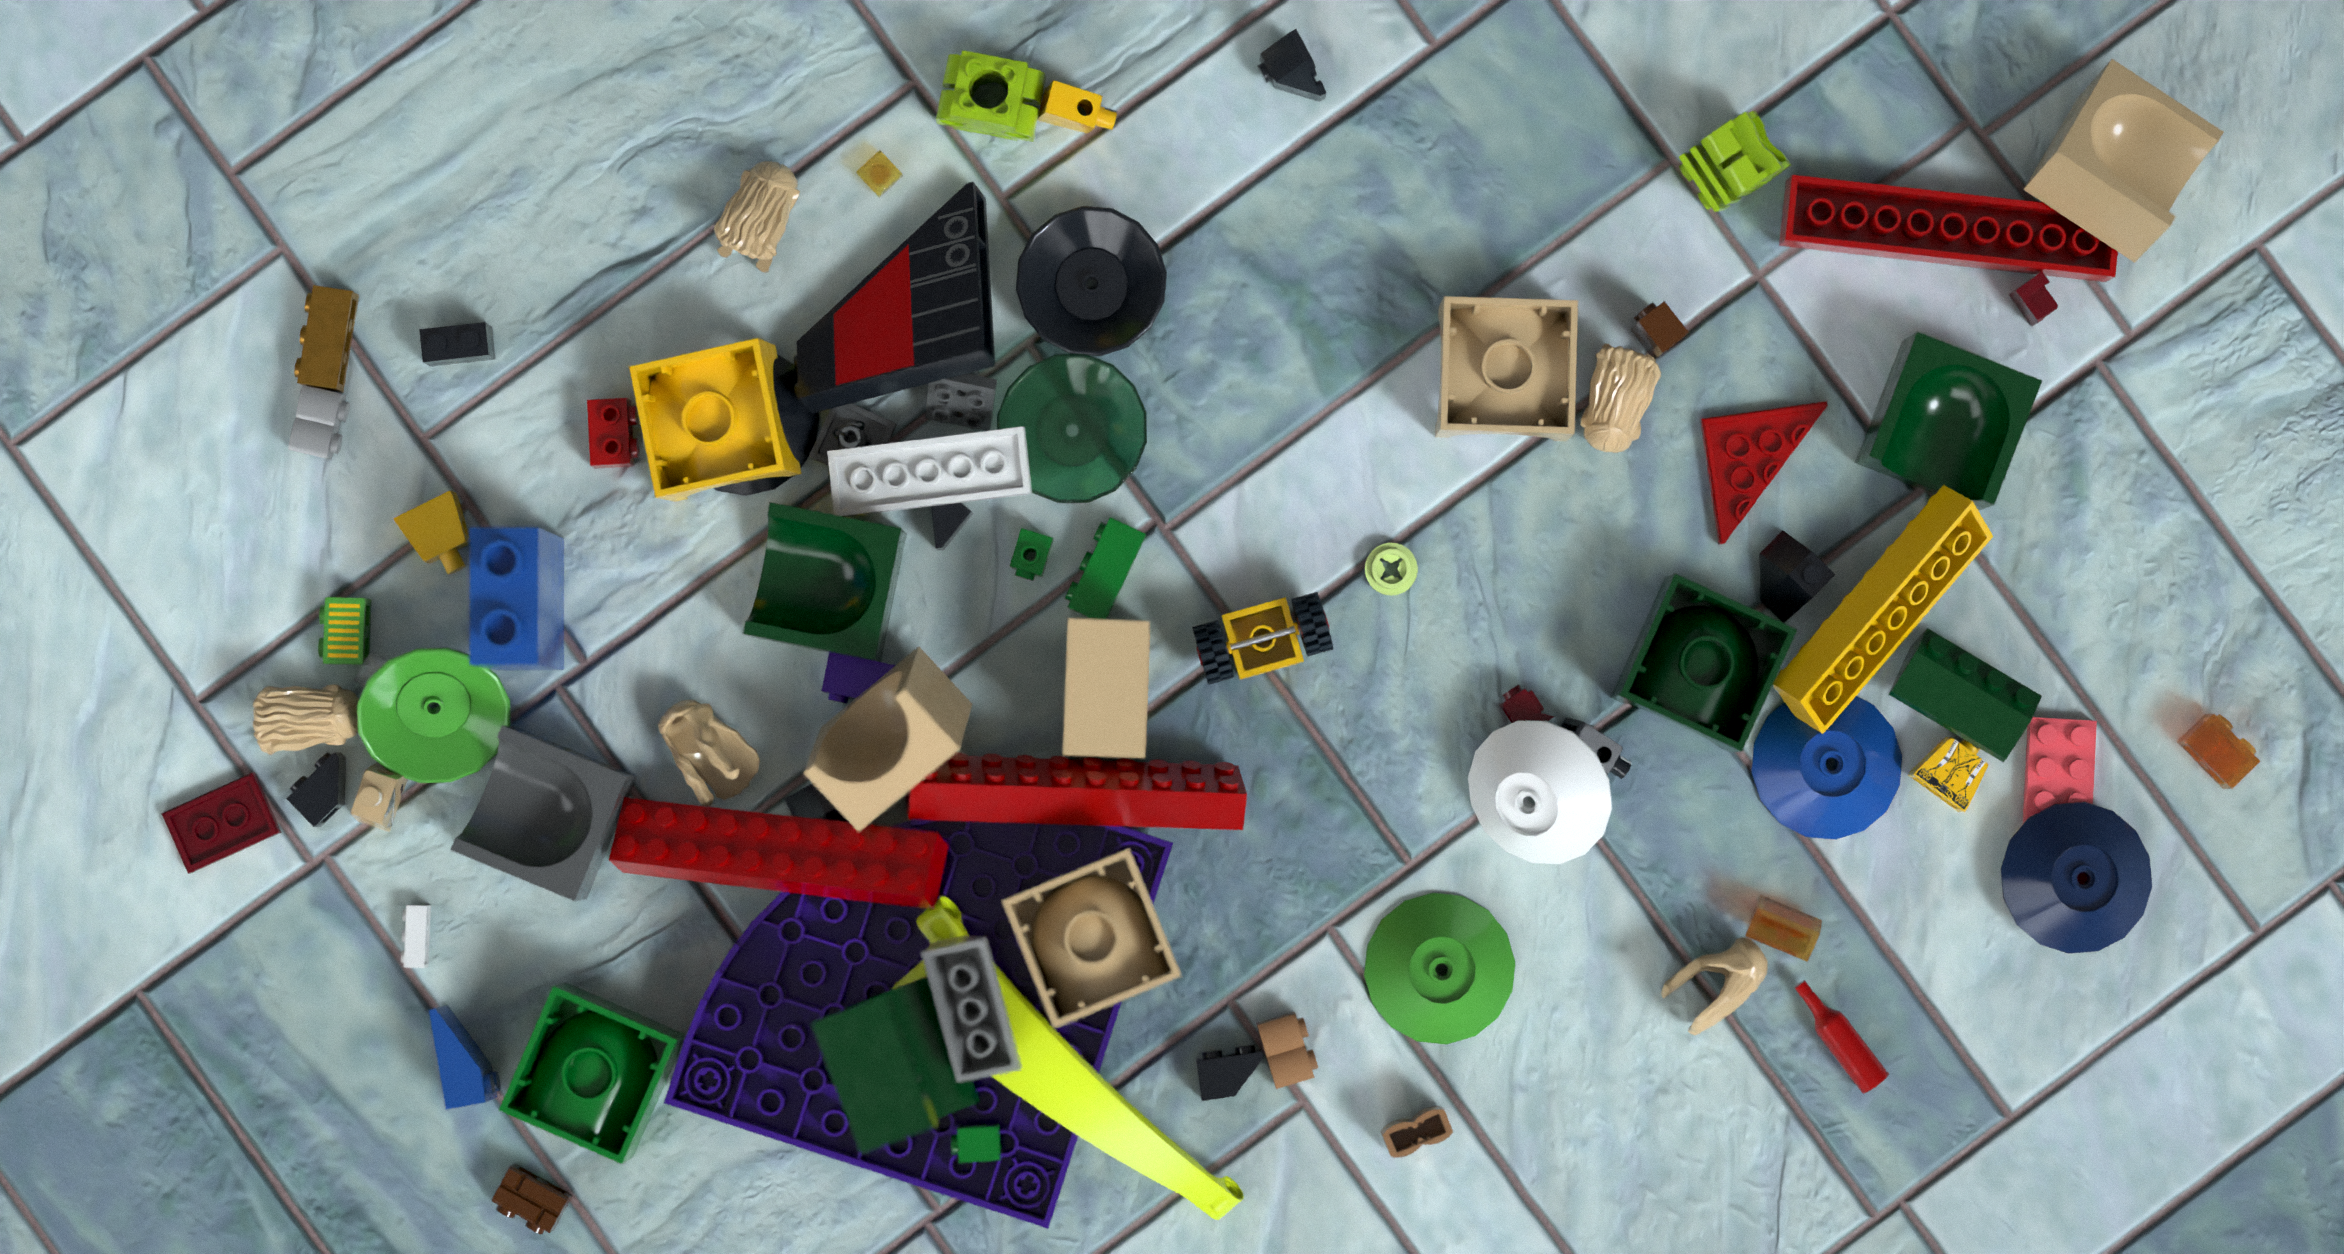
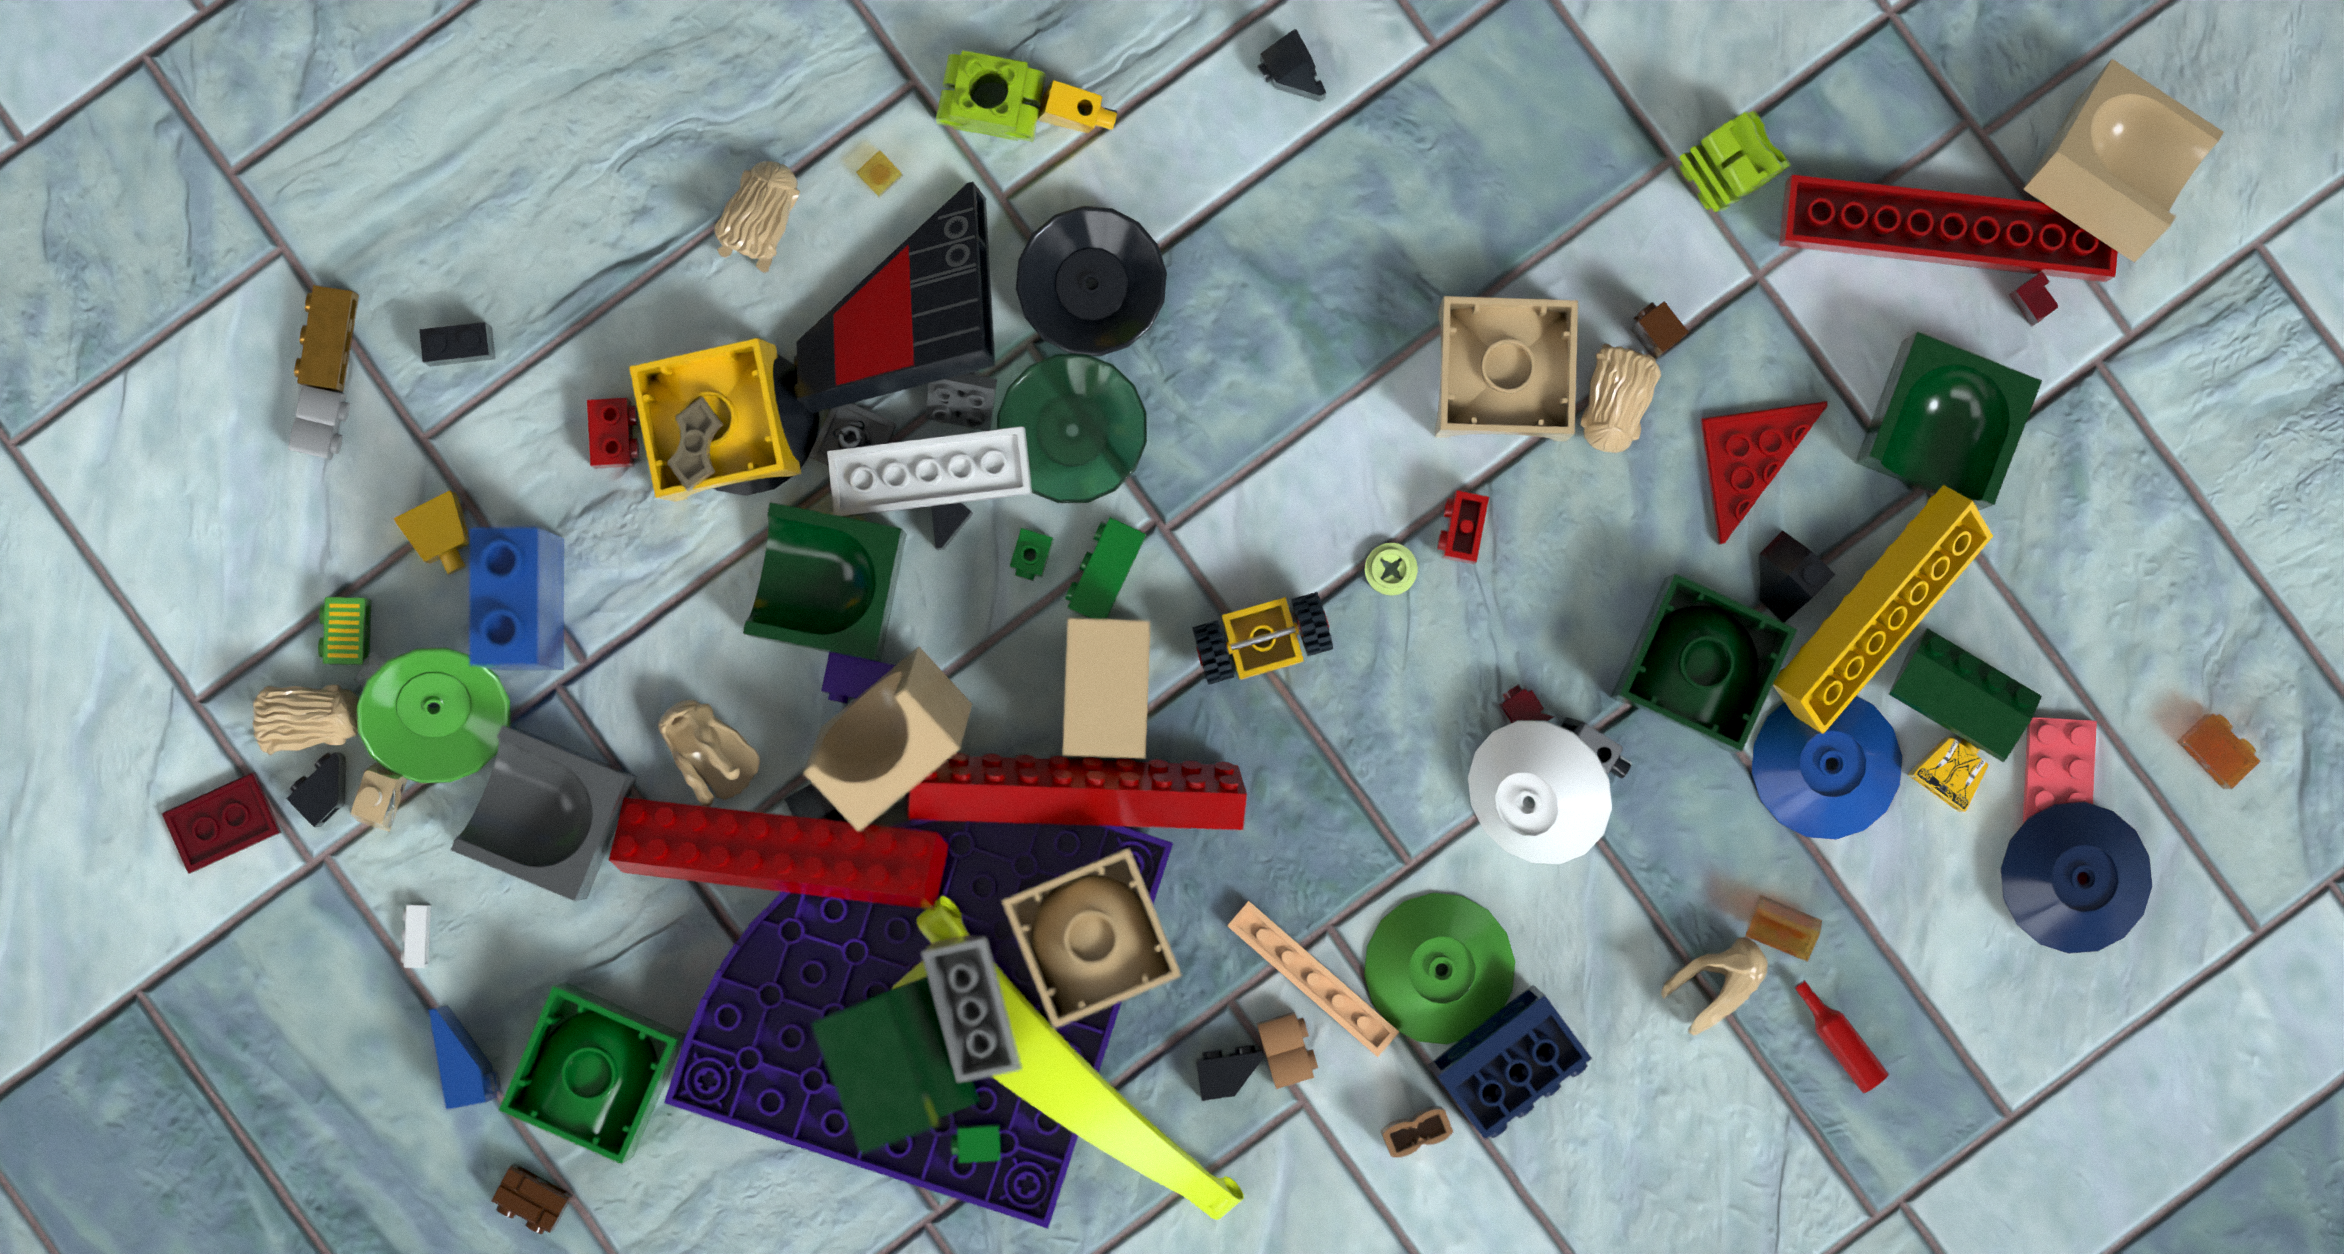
none -> dark tan tile [667,397,723,491]
none -> light nougat plate [1227,901,1399,1057]
none -> dark blue brick [1428,985,1592,1140]
none -> red brick [1437,491,1489,564]

